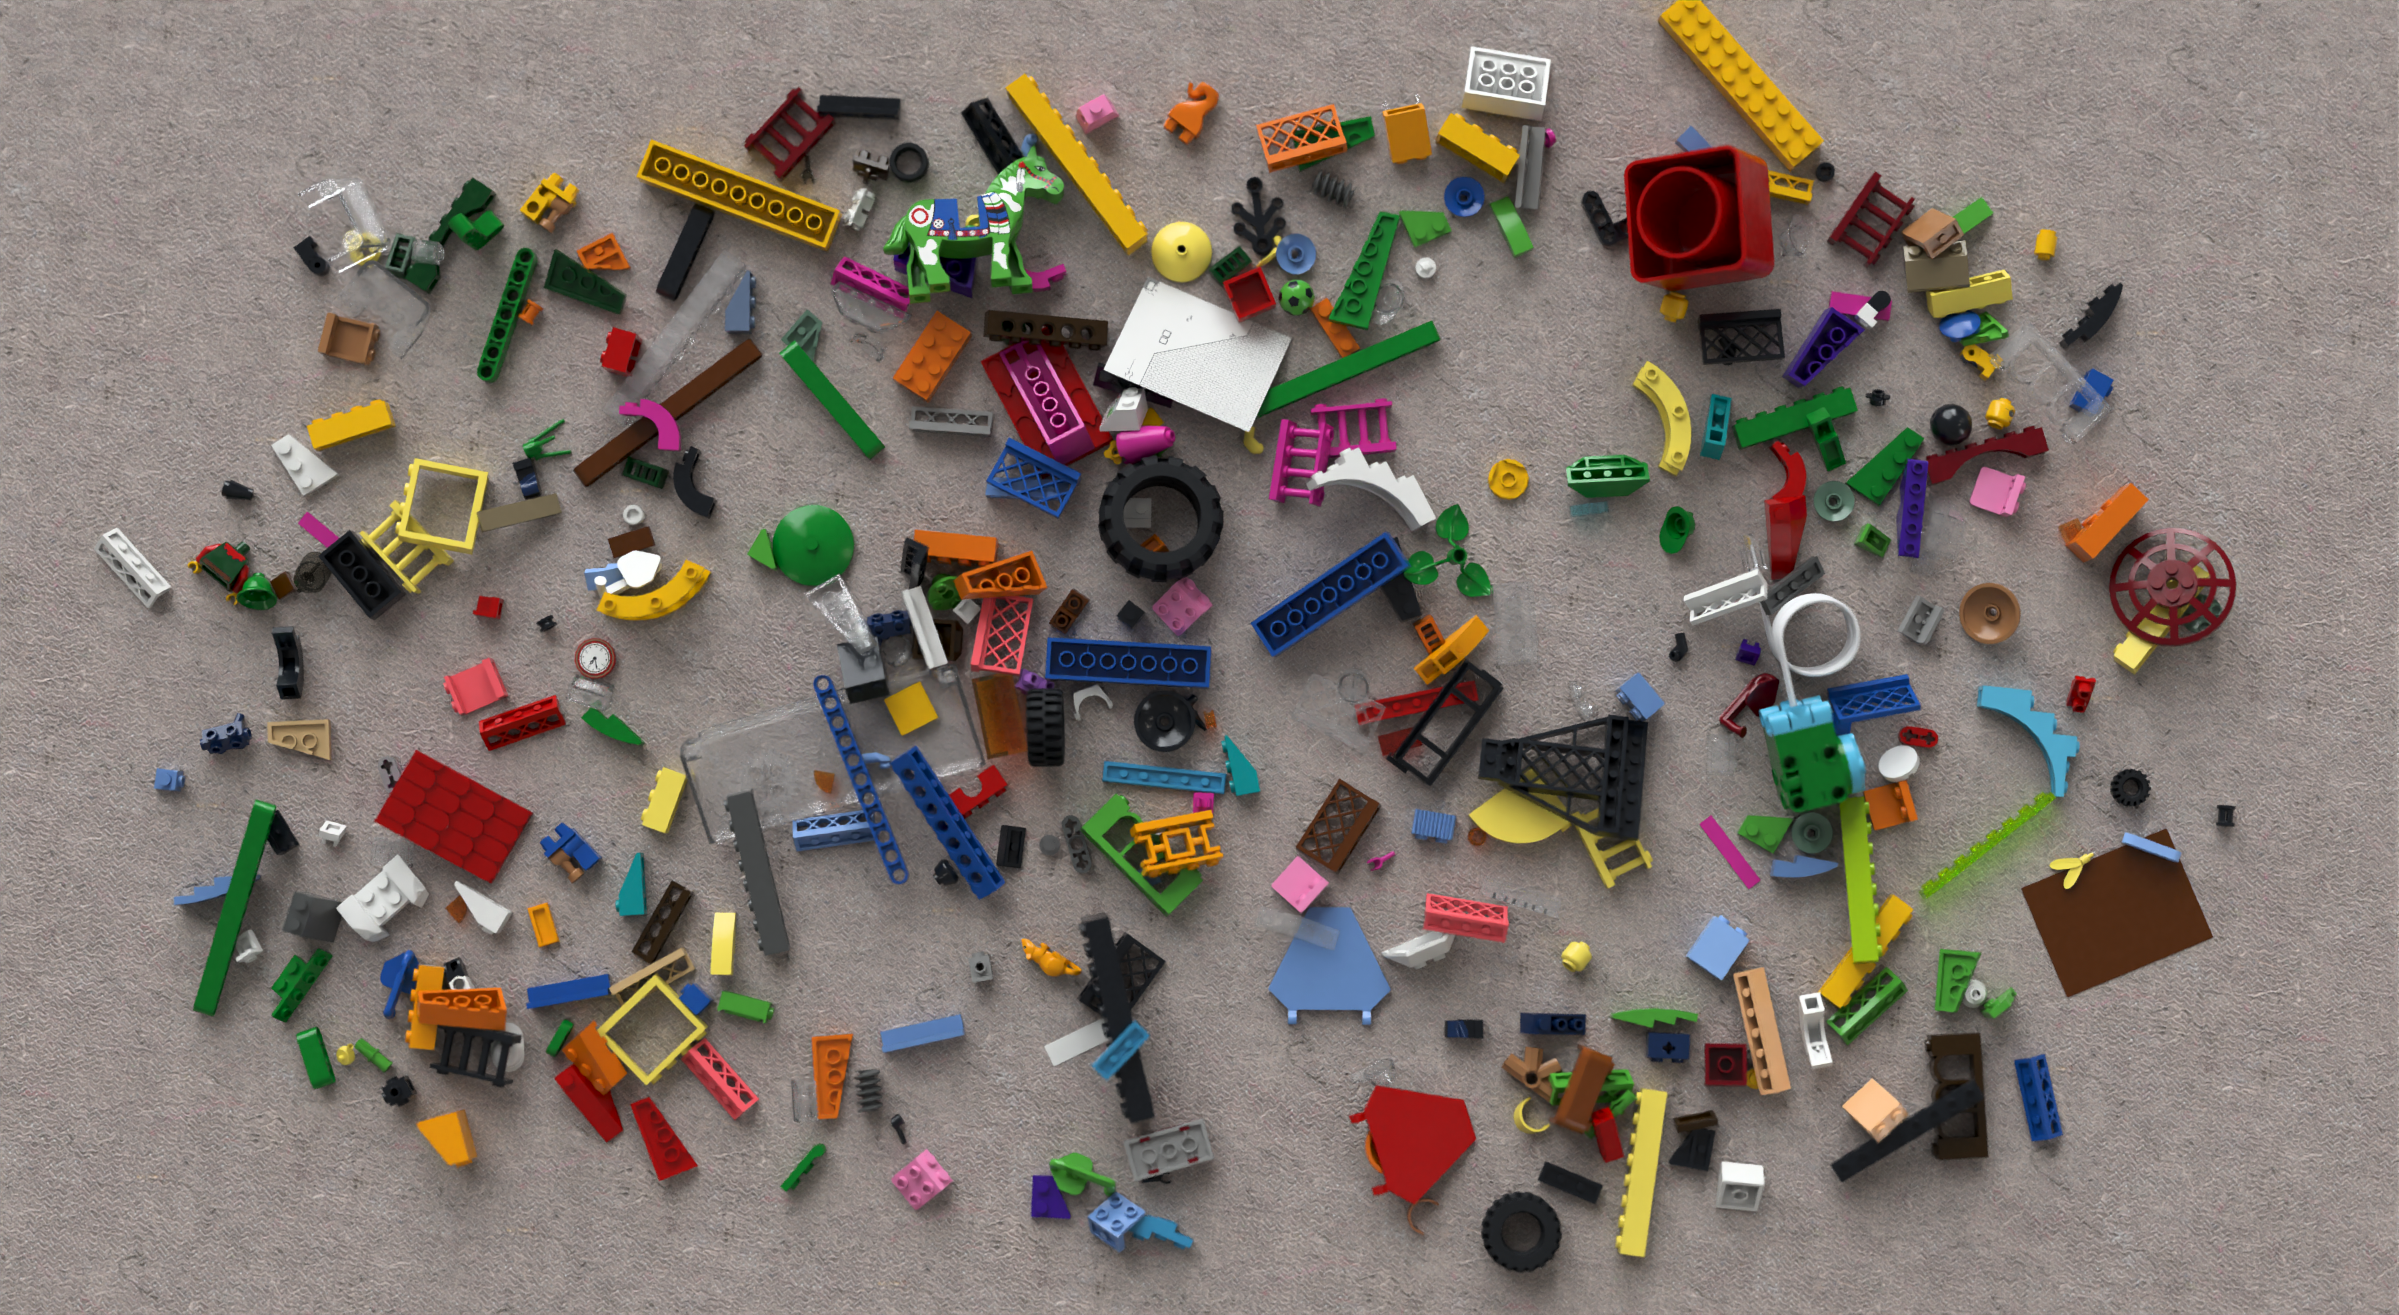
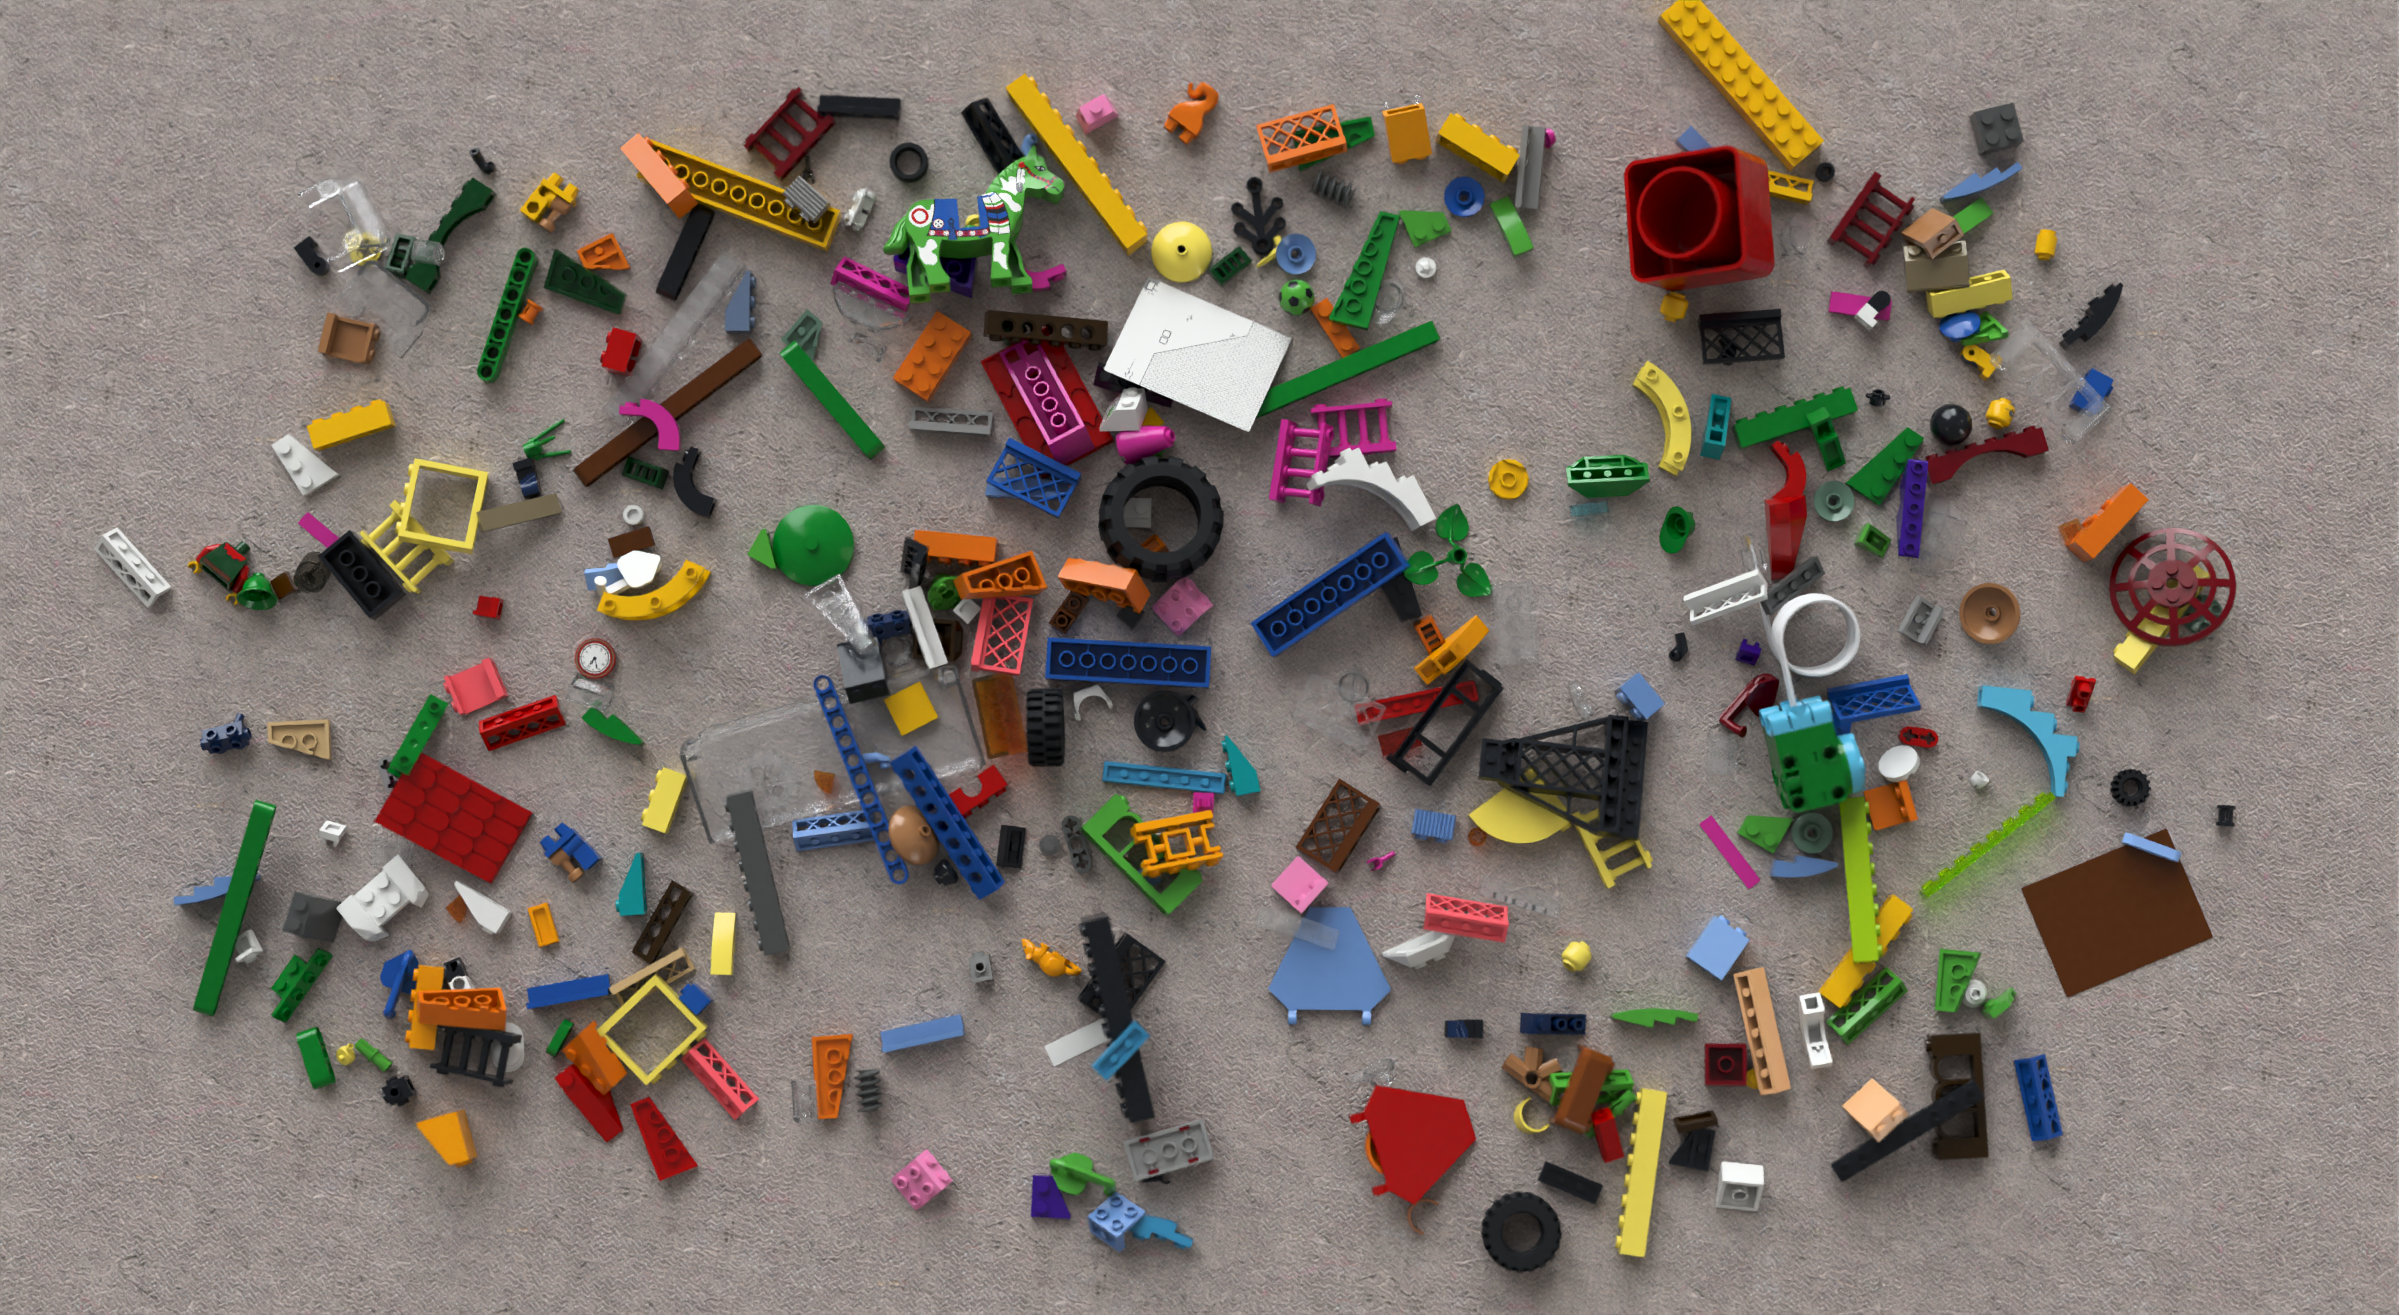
medium blue bracket [154,768,185,792] -> none
black cone [222,480,254,501] -> none
black hinge [267,810,300,855] -> none
black arch [272,626,304,700] -> none
green beam [448,210,504,251] -> none
black bush [536,615,557,633] -> none
bright green window [717,990,774,1023] -> none
green plate [780,1143,826,1192] -> none
dark brown hips [852,149,889,184] -> none
black hand [891,1114,907,1144] -> none
medium lavender hips [1015,668,1055,695] -> none
yellow plate [1104,440,1123,464] -> none
clear orange bush [1203,710,1217,729] -> none
red piece [1223,267,1276,323] -> none
light yellow arm [1243,426,1264,454] -> none
white slope [1461,47,1551,121] -> none
black beam [1581,191,1628,247] -> none
dark blue brick [1645,1032,1690,1063] -> none
dark purple wedge [1782,307,1865,388] -> none
bright pink bracket [1969,467,2026,518] -> none
light yellow piece [2049,853,2094,889] -> none
none -> green fence [386,694,448,779]
none -> black arm [470,148,496,175]
none -> wedge [620,133,698,219]
none -> light grey brick [783,176,831,223]
none -> medium nougat dish [889,805,940,865]
none -> orange wedge [1058,557,1150,613]
none -> medium blue slope [1939,162,2022,203]
none -> dark grey brick [1969,102,2024,156]
none -> white hinge [1971,771,1989,789]

